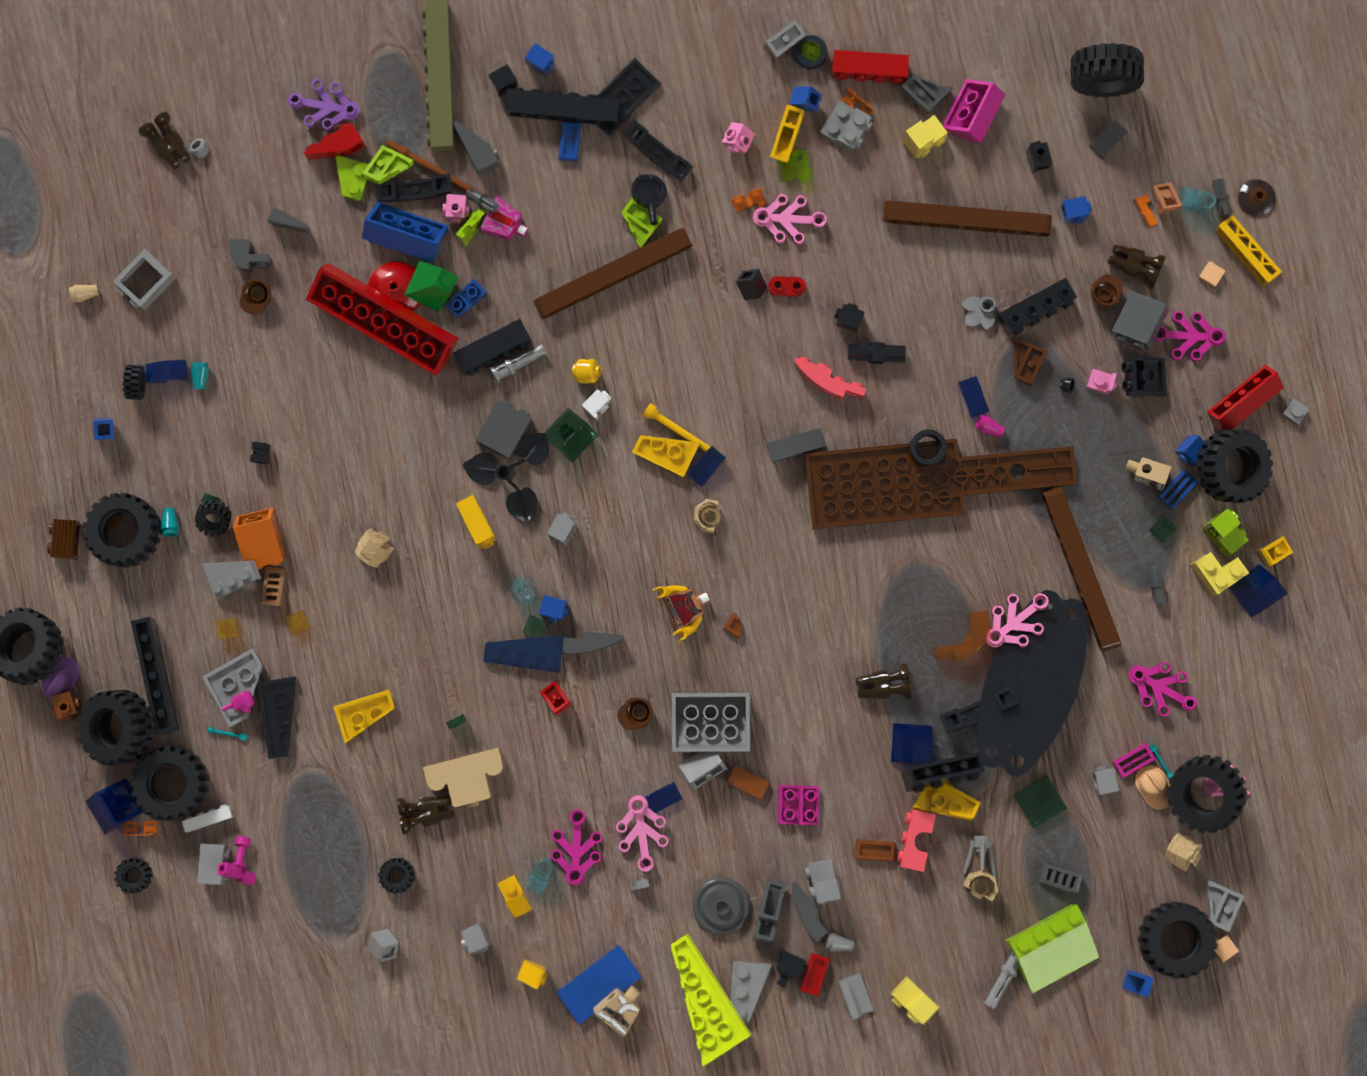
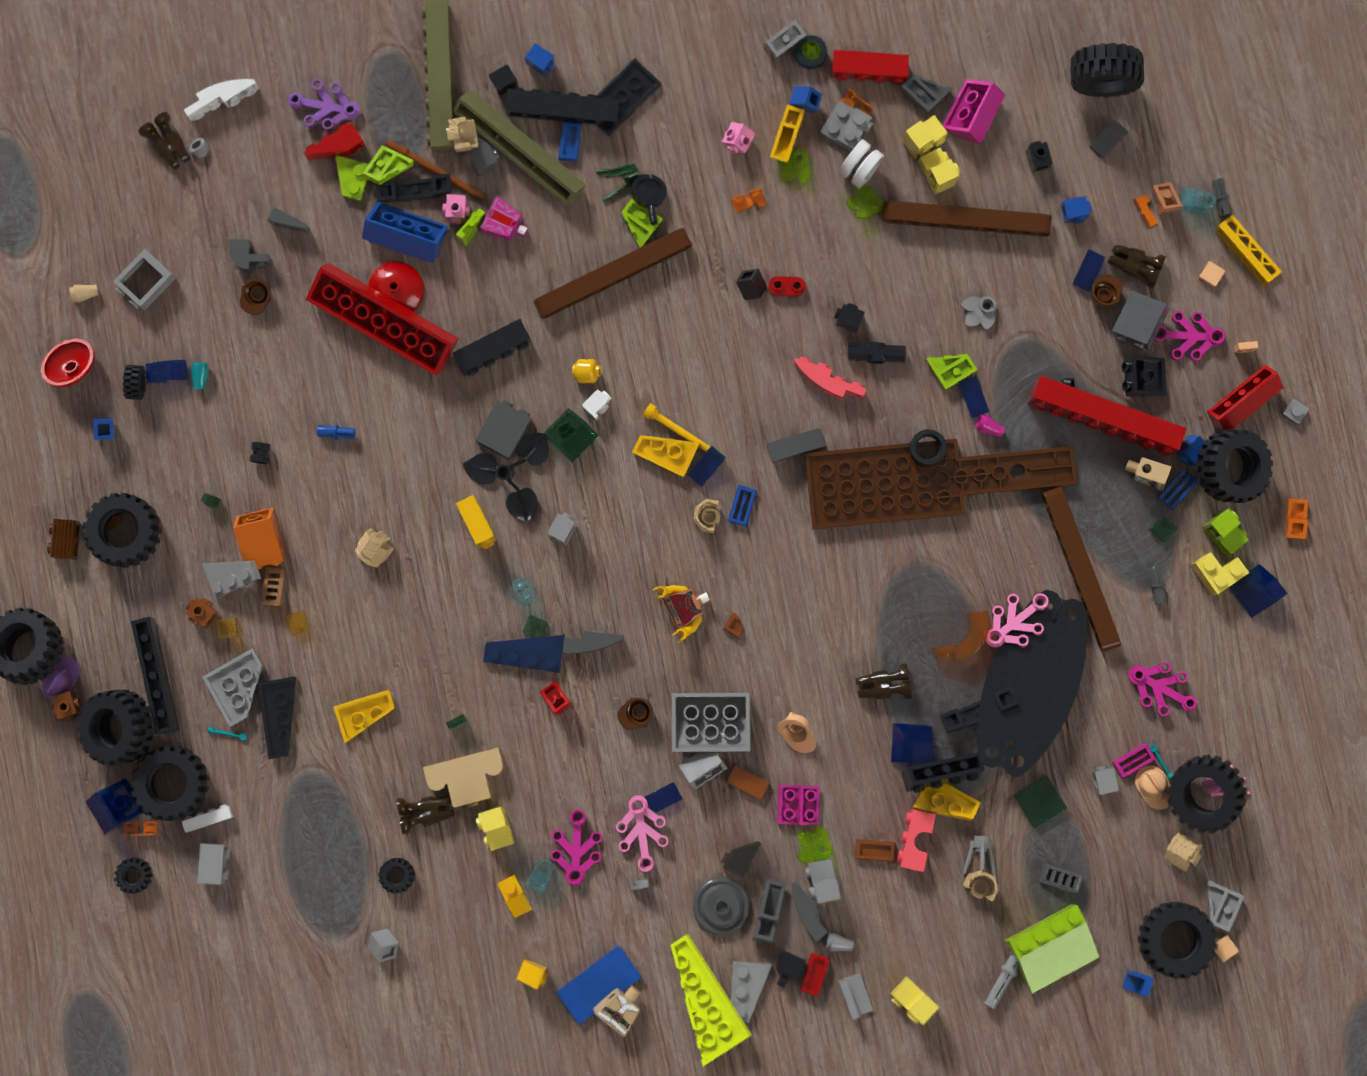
teal cone [160,507,180,537] -> none
black tyre [195,499,232,537] -> none
dark pink bar [217,836,256,886] -> none
dark pink piece [221,691,255,713] -> none
green slope [404,261,459,312] -> none
blue slope [445,279,488,318] -> none
light grey brick [461,922,491,955] -> none
dark grey axle [466,188,499,213] -> none
light grey pin [490,344,547,383] -> none
blue brick [539,595,570,623] -> none
black slope [623,119,694,182] -> none
bright pink plant [753,194,827,245] -> none
black brick [997,278,1077,336] -> none
reddish brown wing [1013,337,1048,386] -> none
bright pink bracket [1086,369,1118,395] -> none
dish [1238,179,1276,217] -> none
yellow slope [1257,536,1293,567] -> none
none -> red dish [41,339,95,388]
none -> white slope [184,79,259,121]
none -> dark orange brick [185,598,219,628]
none -> blue axle [317,425,356,440]
none -> tan hair [446,117,478,153]
none -> olive brick [452,90,586,206]
none -> light yellow brick [476,806,515,851]
none -> dark green plant [596,163,639,202]
none -> clear smoke slope [721,841,761,878]
none -> blue tile [728,485,757,527]
none -> light nougat piece [777,712,816,753]
none -> clear neon green plate [797,825,833,862]
none -> white wheel [838,139,885,189]
none -> clear neon green plate [846,186,884,219]
none -> light yellow brick [918,148,960,195]
none -> lime wing [926,354,978,390]
none -> red brick [1028,376,1187,456]
none -> clear blue tile [1072,249,1105,292]
none -> light nougat tile [1234,341,1258,354]
none -> orange slope [1286,498,1309,539]

